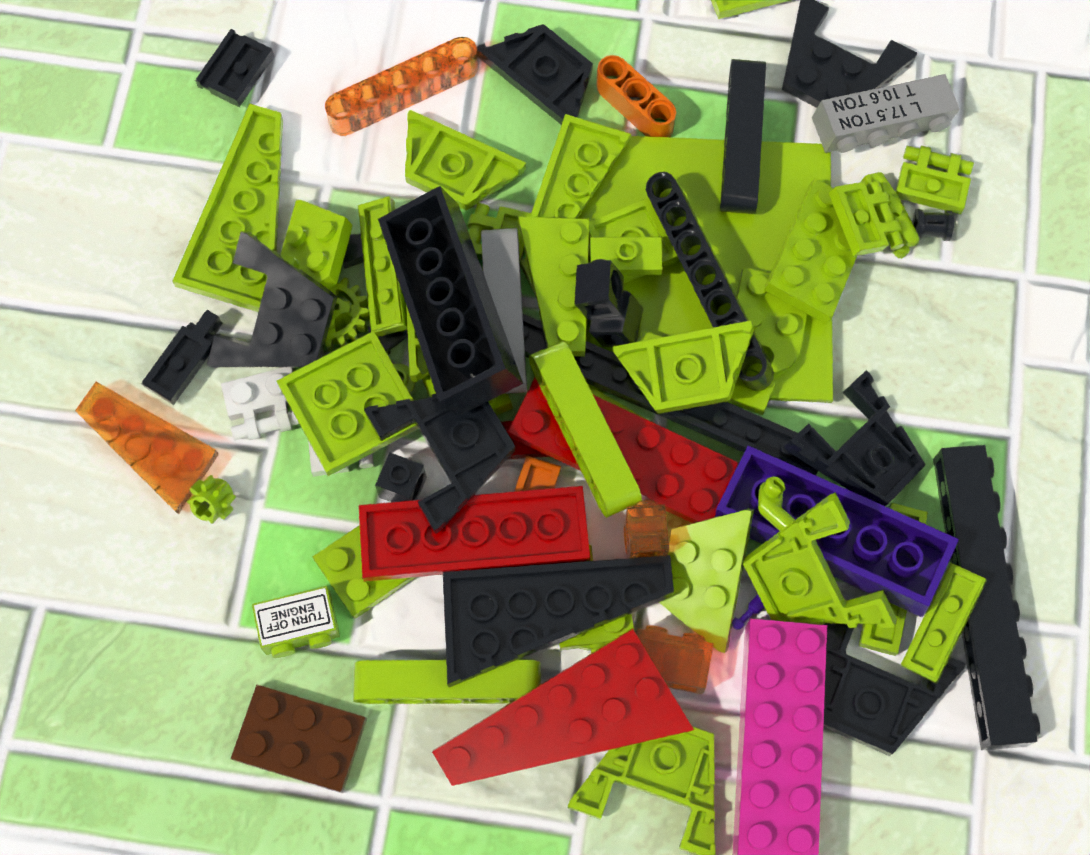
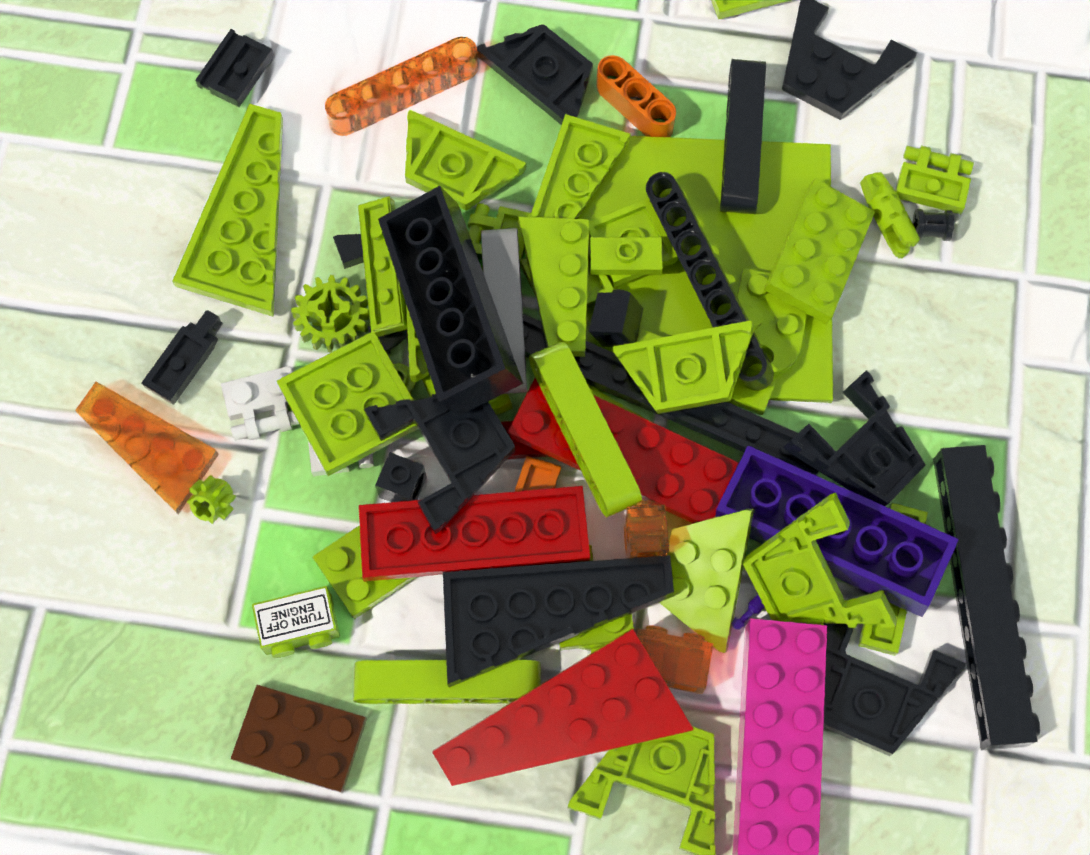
black wing [207,231,338,367] -> none
lime wing [280,200,353,289] -> none
black brick [574,259,624,320] -> none
lime arm [758,477,795,531] -> none
light grey brick [811,74,960,153] -> none
lime plate [829,181,904,257] -> none
lime tile [900,563,987,684] -> none

